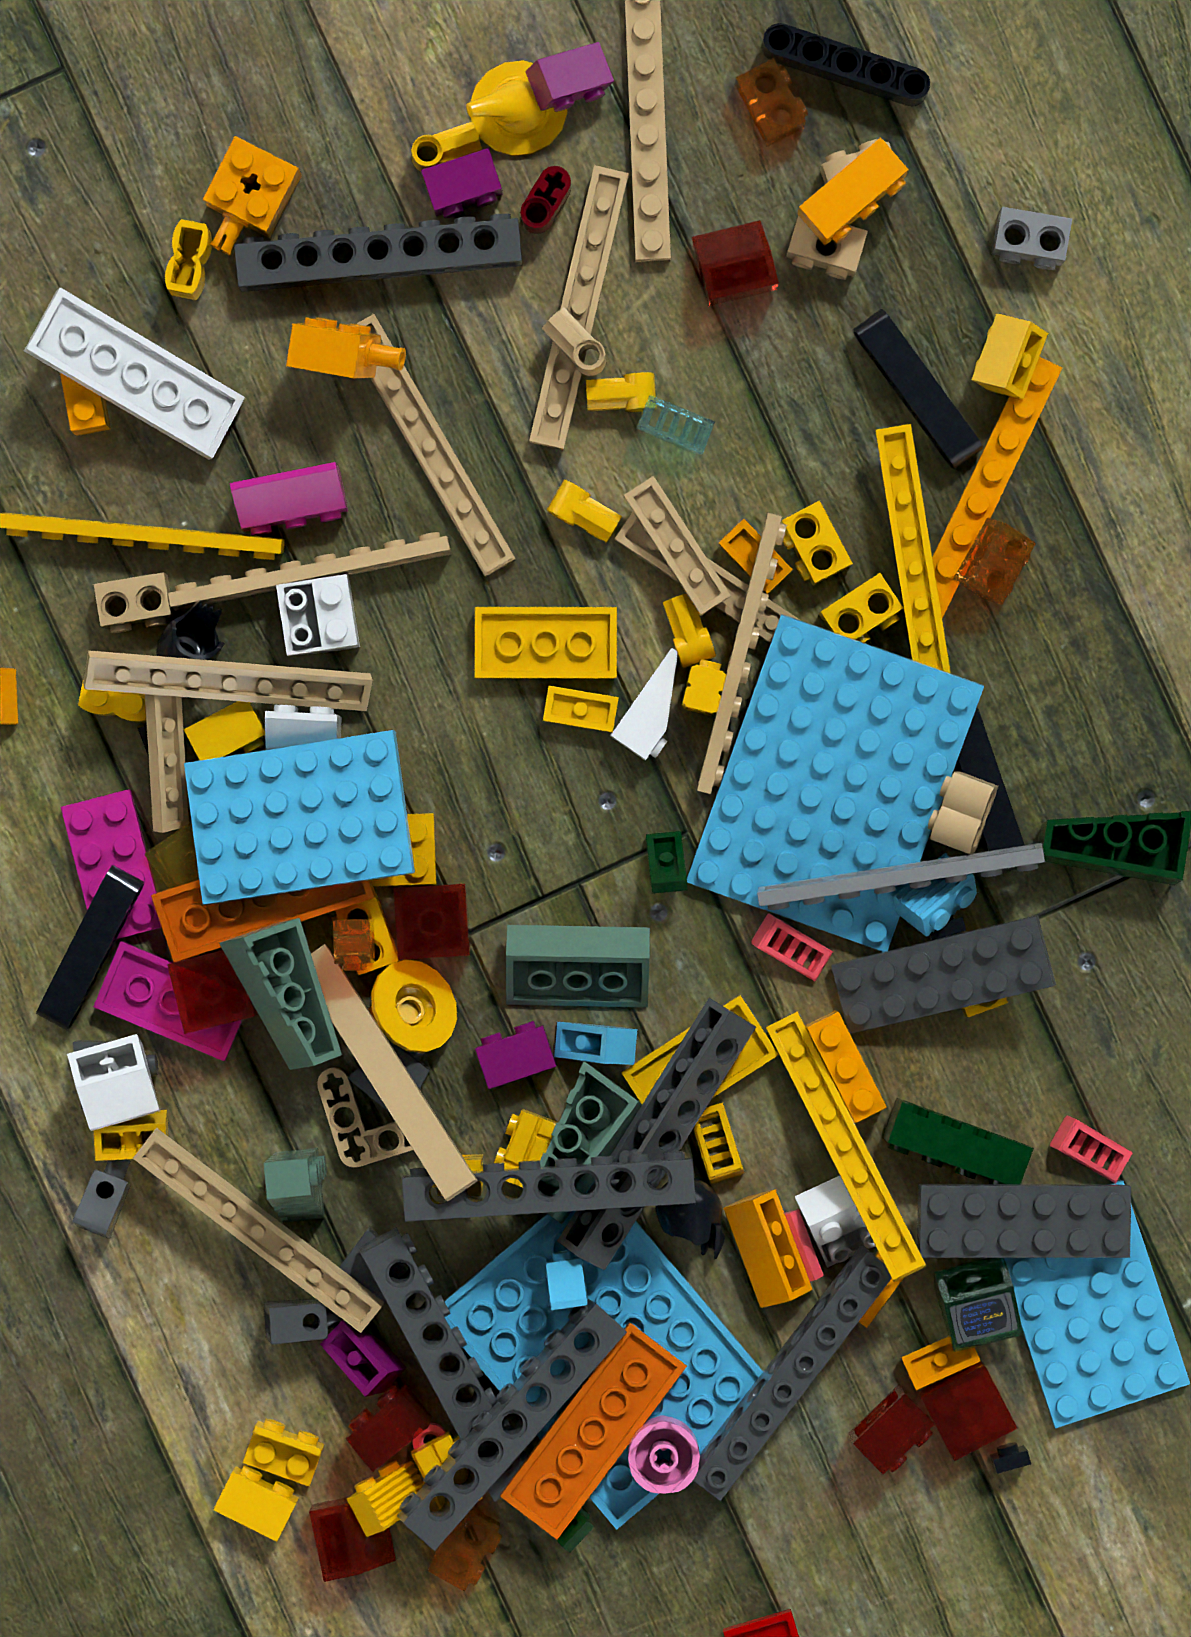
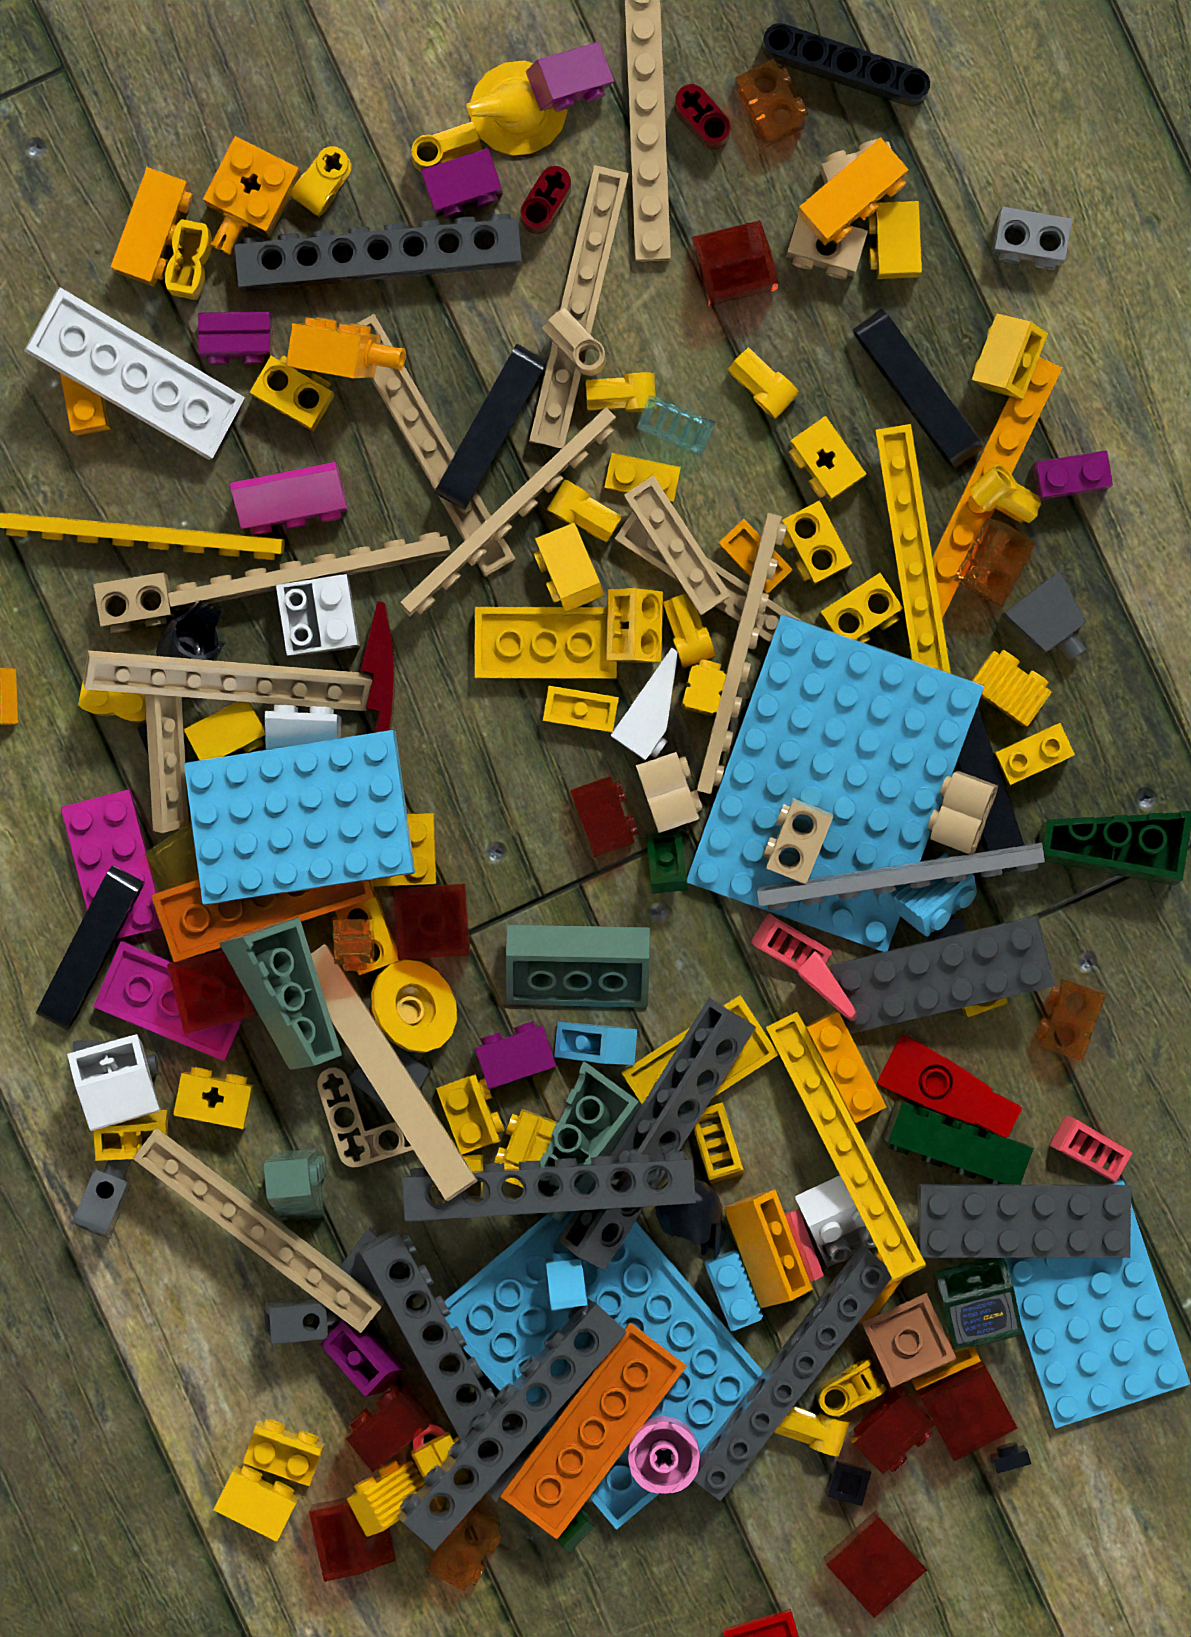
none -> light orange brick [110,167,193,287]
none -> yellow brick [173,1067,255,1129]
none -> magenta brick [198,312,273,365]
none -> yellow brick [250,355,335,432]
none -> yellow piece [290,146,352,217]
none -> dark red slope [361,601,396,733]
none -> tan plate [400,407,616,617]
none -> black beam [434,344,548,510]
none -> yellow bracket [436,1073,505,1155]
none -> yellow brick [533,522,604,612]
none -> clear red brick [570,776,639,857]
none -> yellow plate [604,453,681,503]
none -> yellow brick [606,588,663,663]
none -> tan brick [636,752,703,833]
none -> dark red beam [675,84,731,149]
none -> medium azure brick [704,1249,763,1331]
none -> yellow piece [727,347,800,419]
none -> tan brick [762,798,833,884]
none -> yellow piece [774,1406,850,1457]
none -> yellow brick [788,416,866,502]
none -> coral slope [798,951,858,1022]
none -> yellow piece [816,1357,887,1416]
none -> clear red brick [823,1510,927,1618]
none -> black plate [827,1460,872,1506]
none -> nougat plate [862,1293,957,1389]
none -> yellow brick [868,201,922,279]
none -> red piece [877,1034,1022,1138]
none -> yellow piece [970,464,1041,523]
none -> yellow brick [971,650,1052,728]
none -> yellow brick [994,723,1075,786]
none -> dark grey torso [1002,572,1086,661]
none -> magenta brick [1032,450,1113,501]
none -> clear orange brick [1035,979,1106,1062]

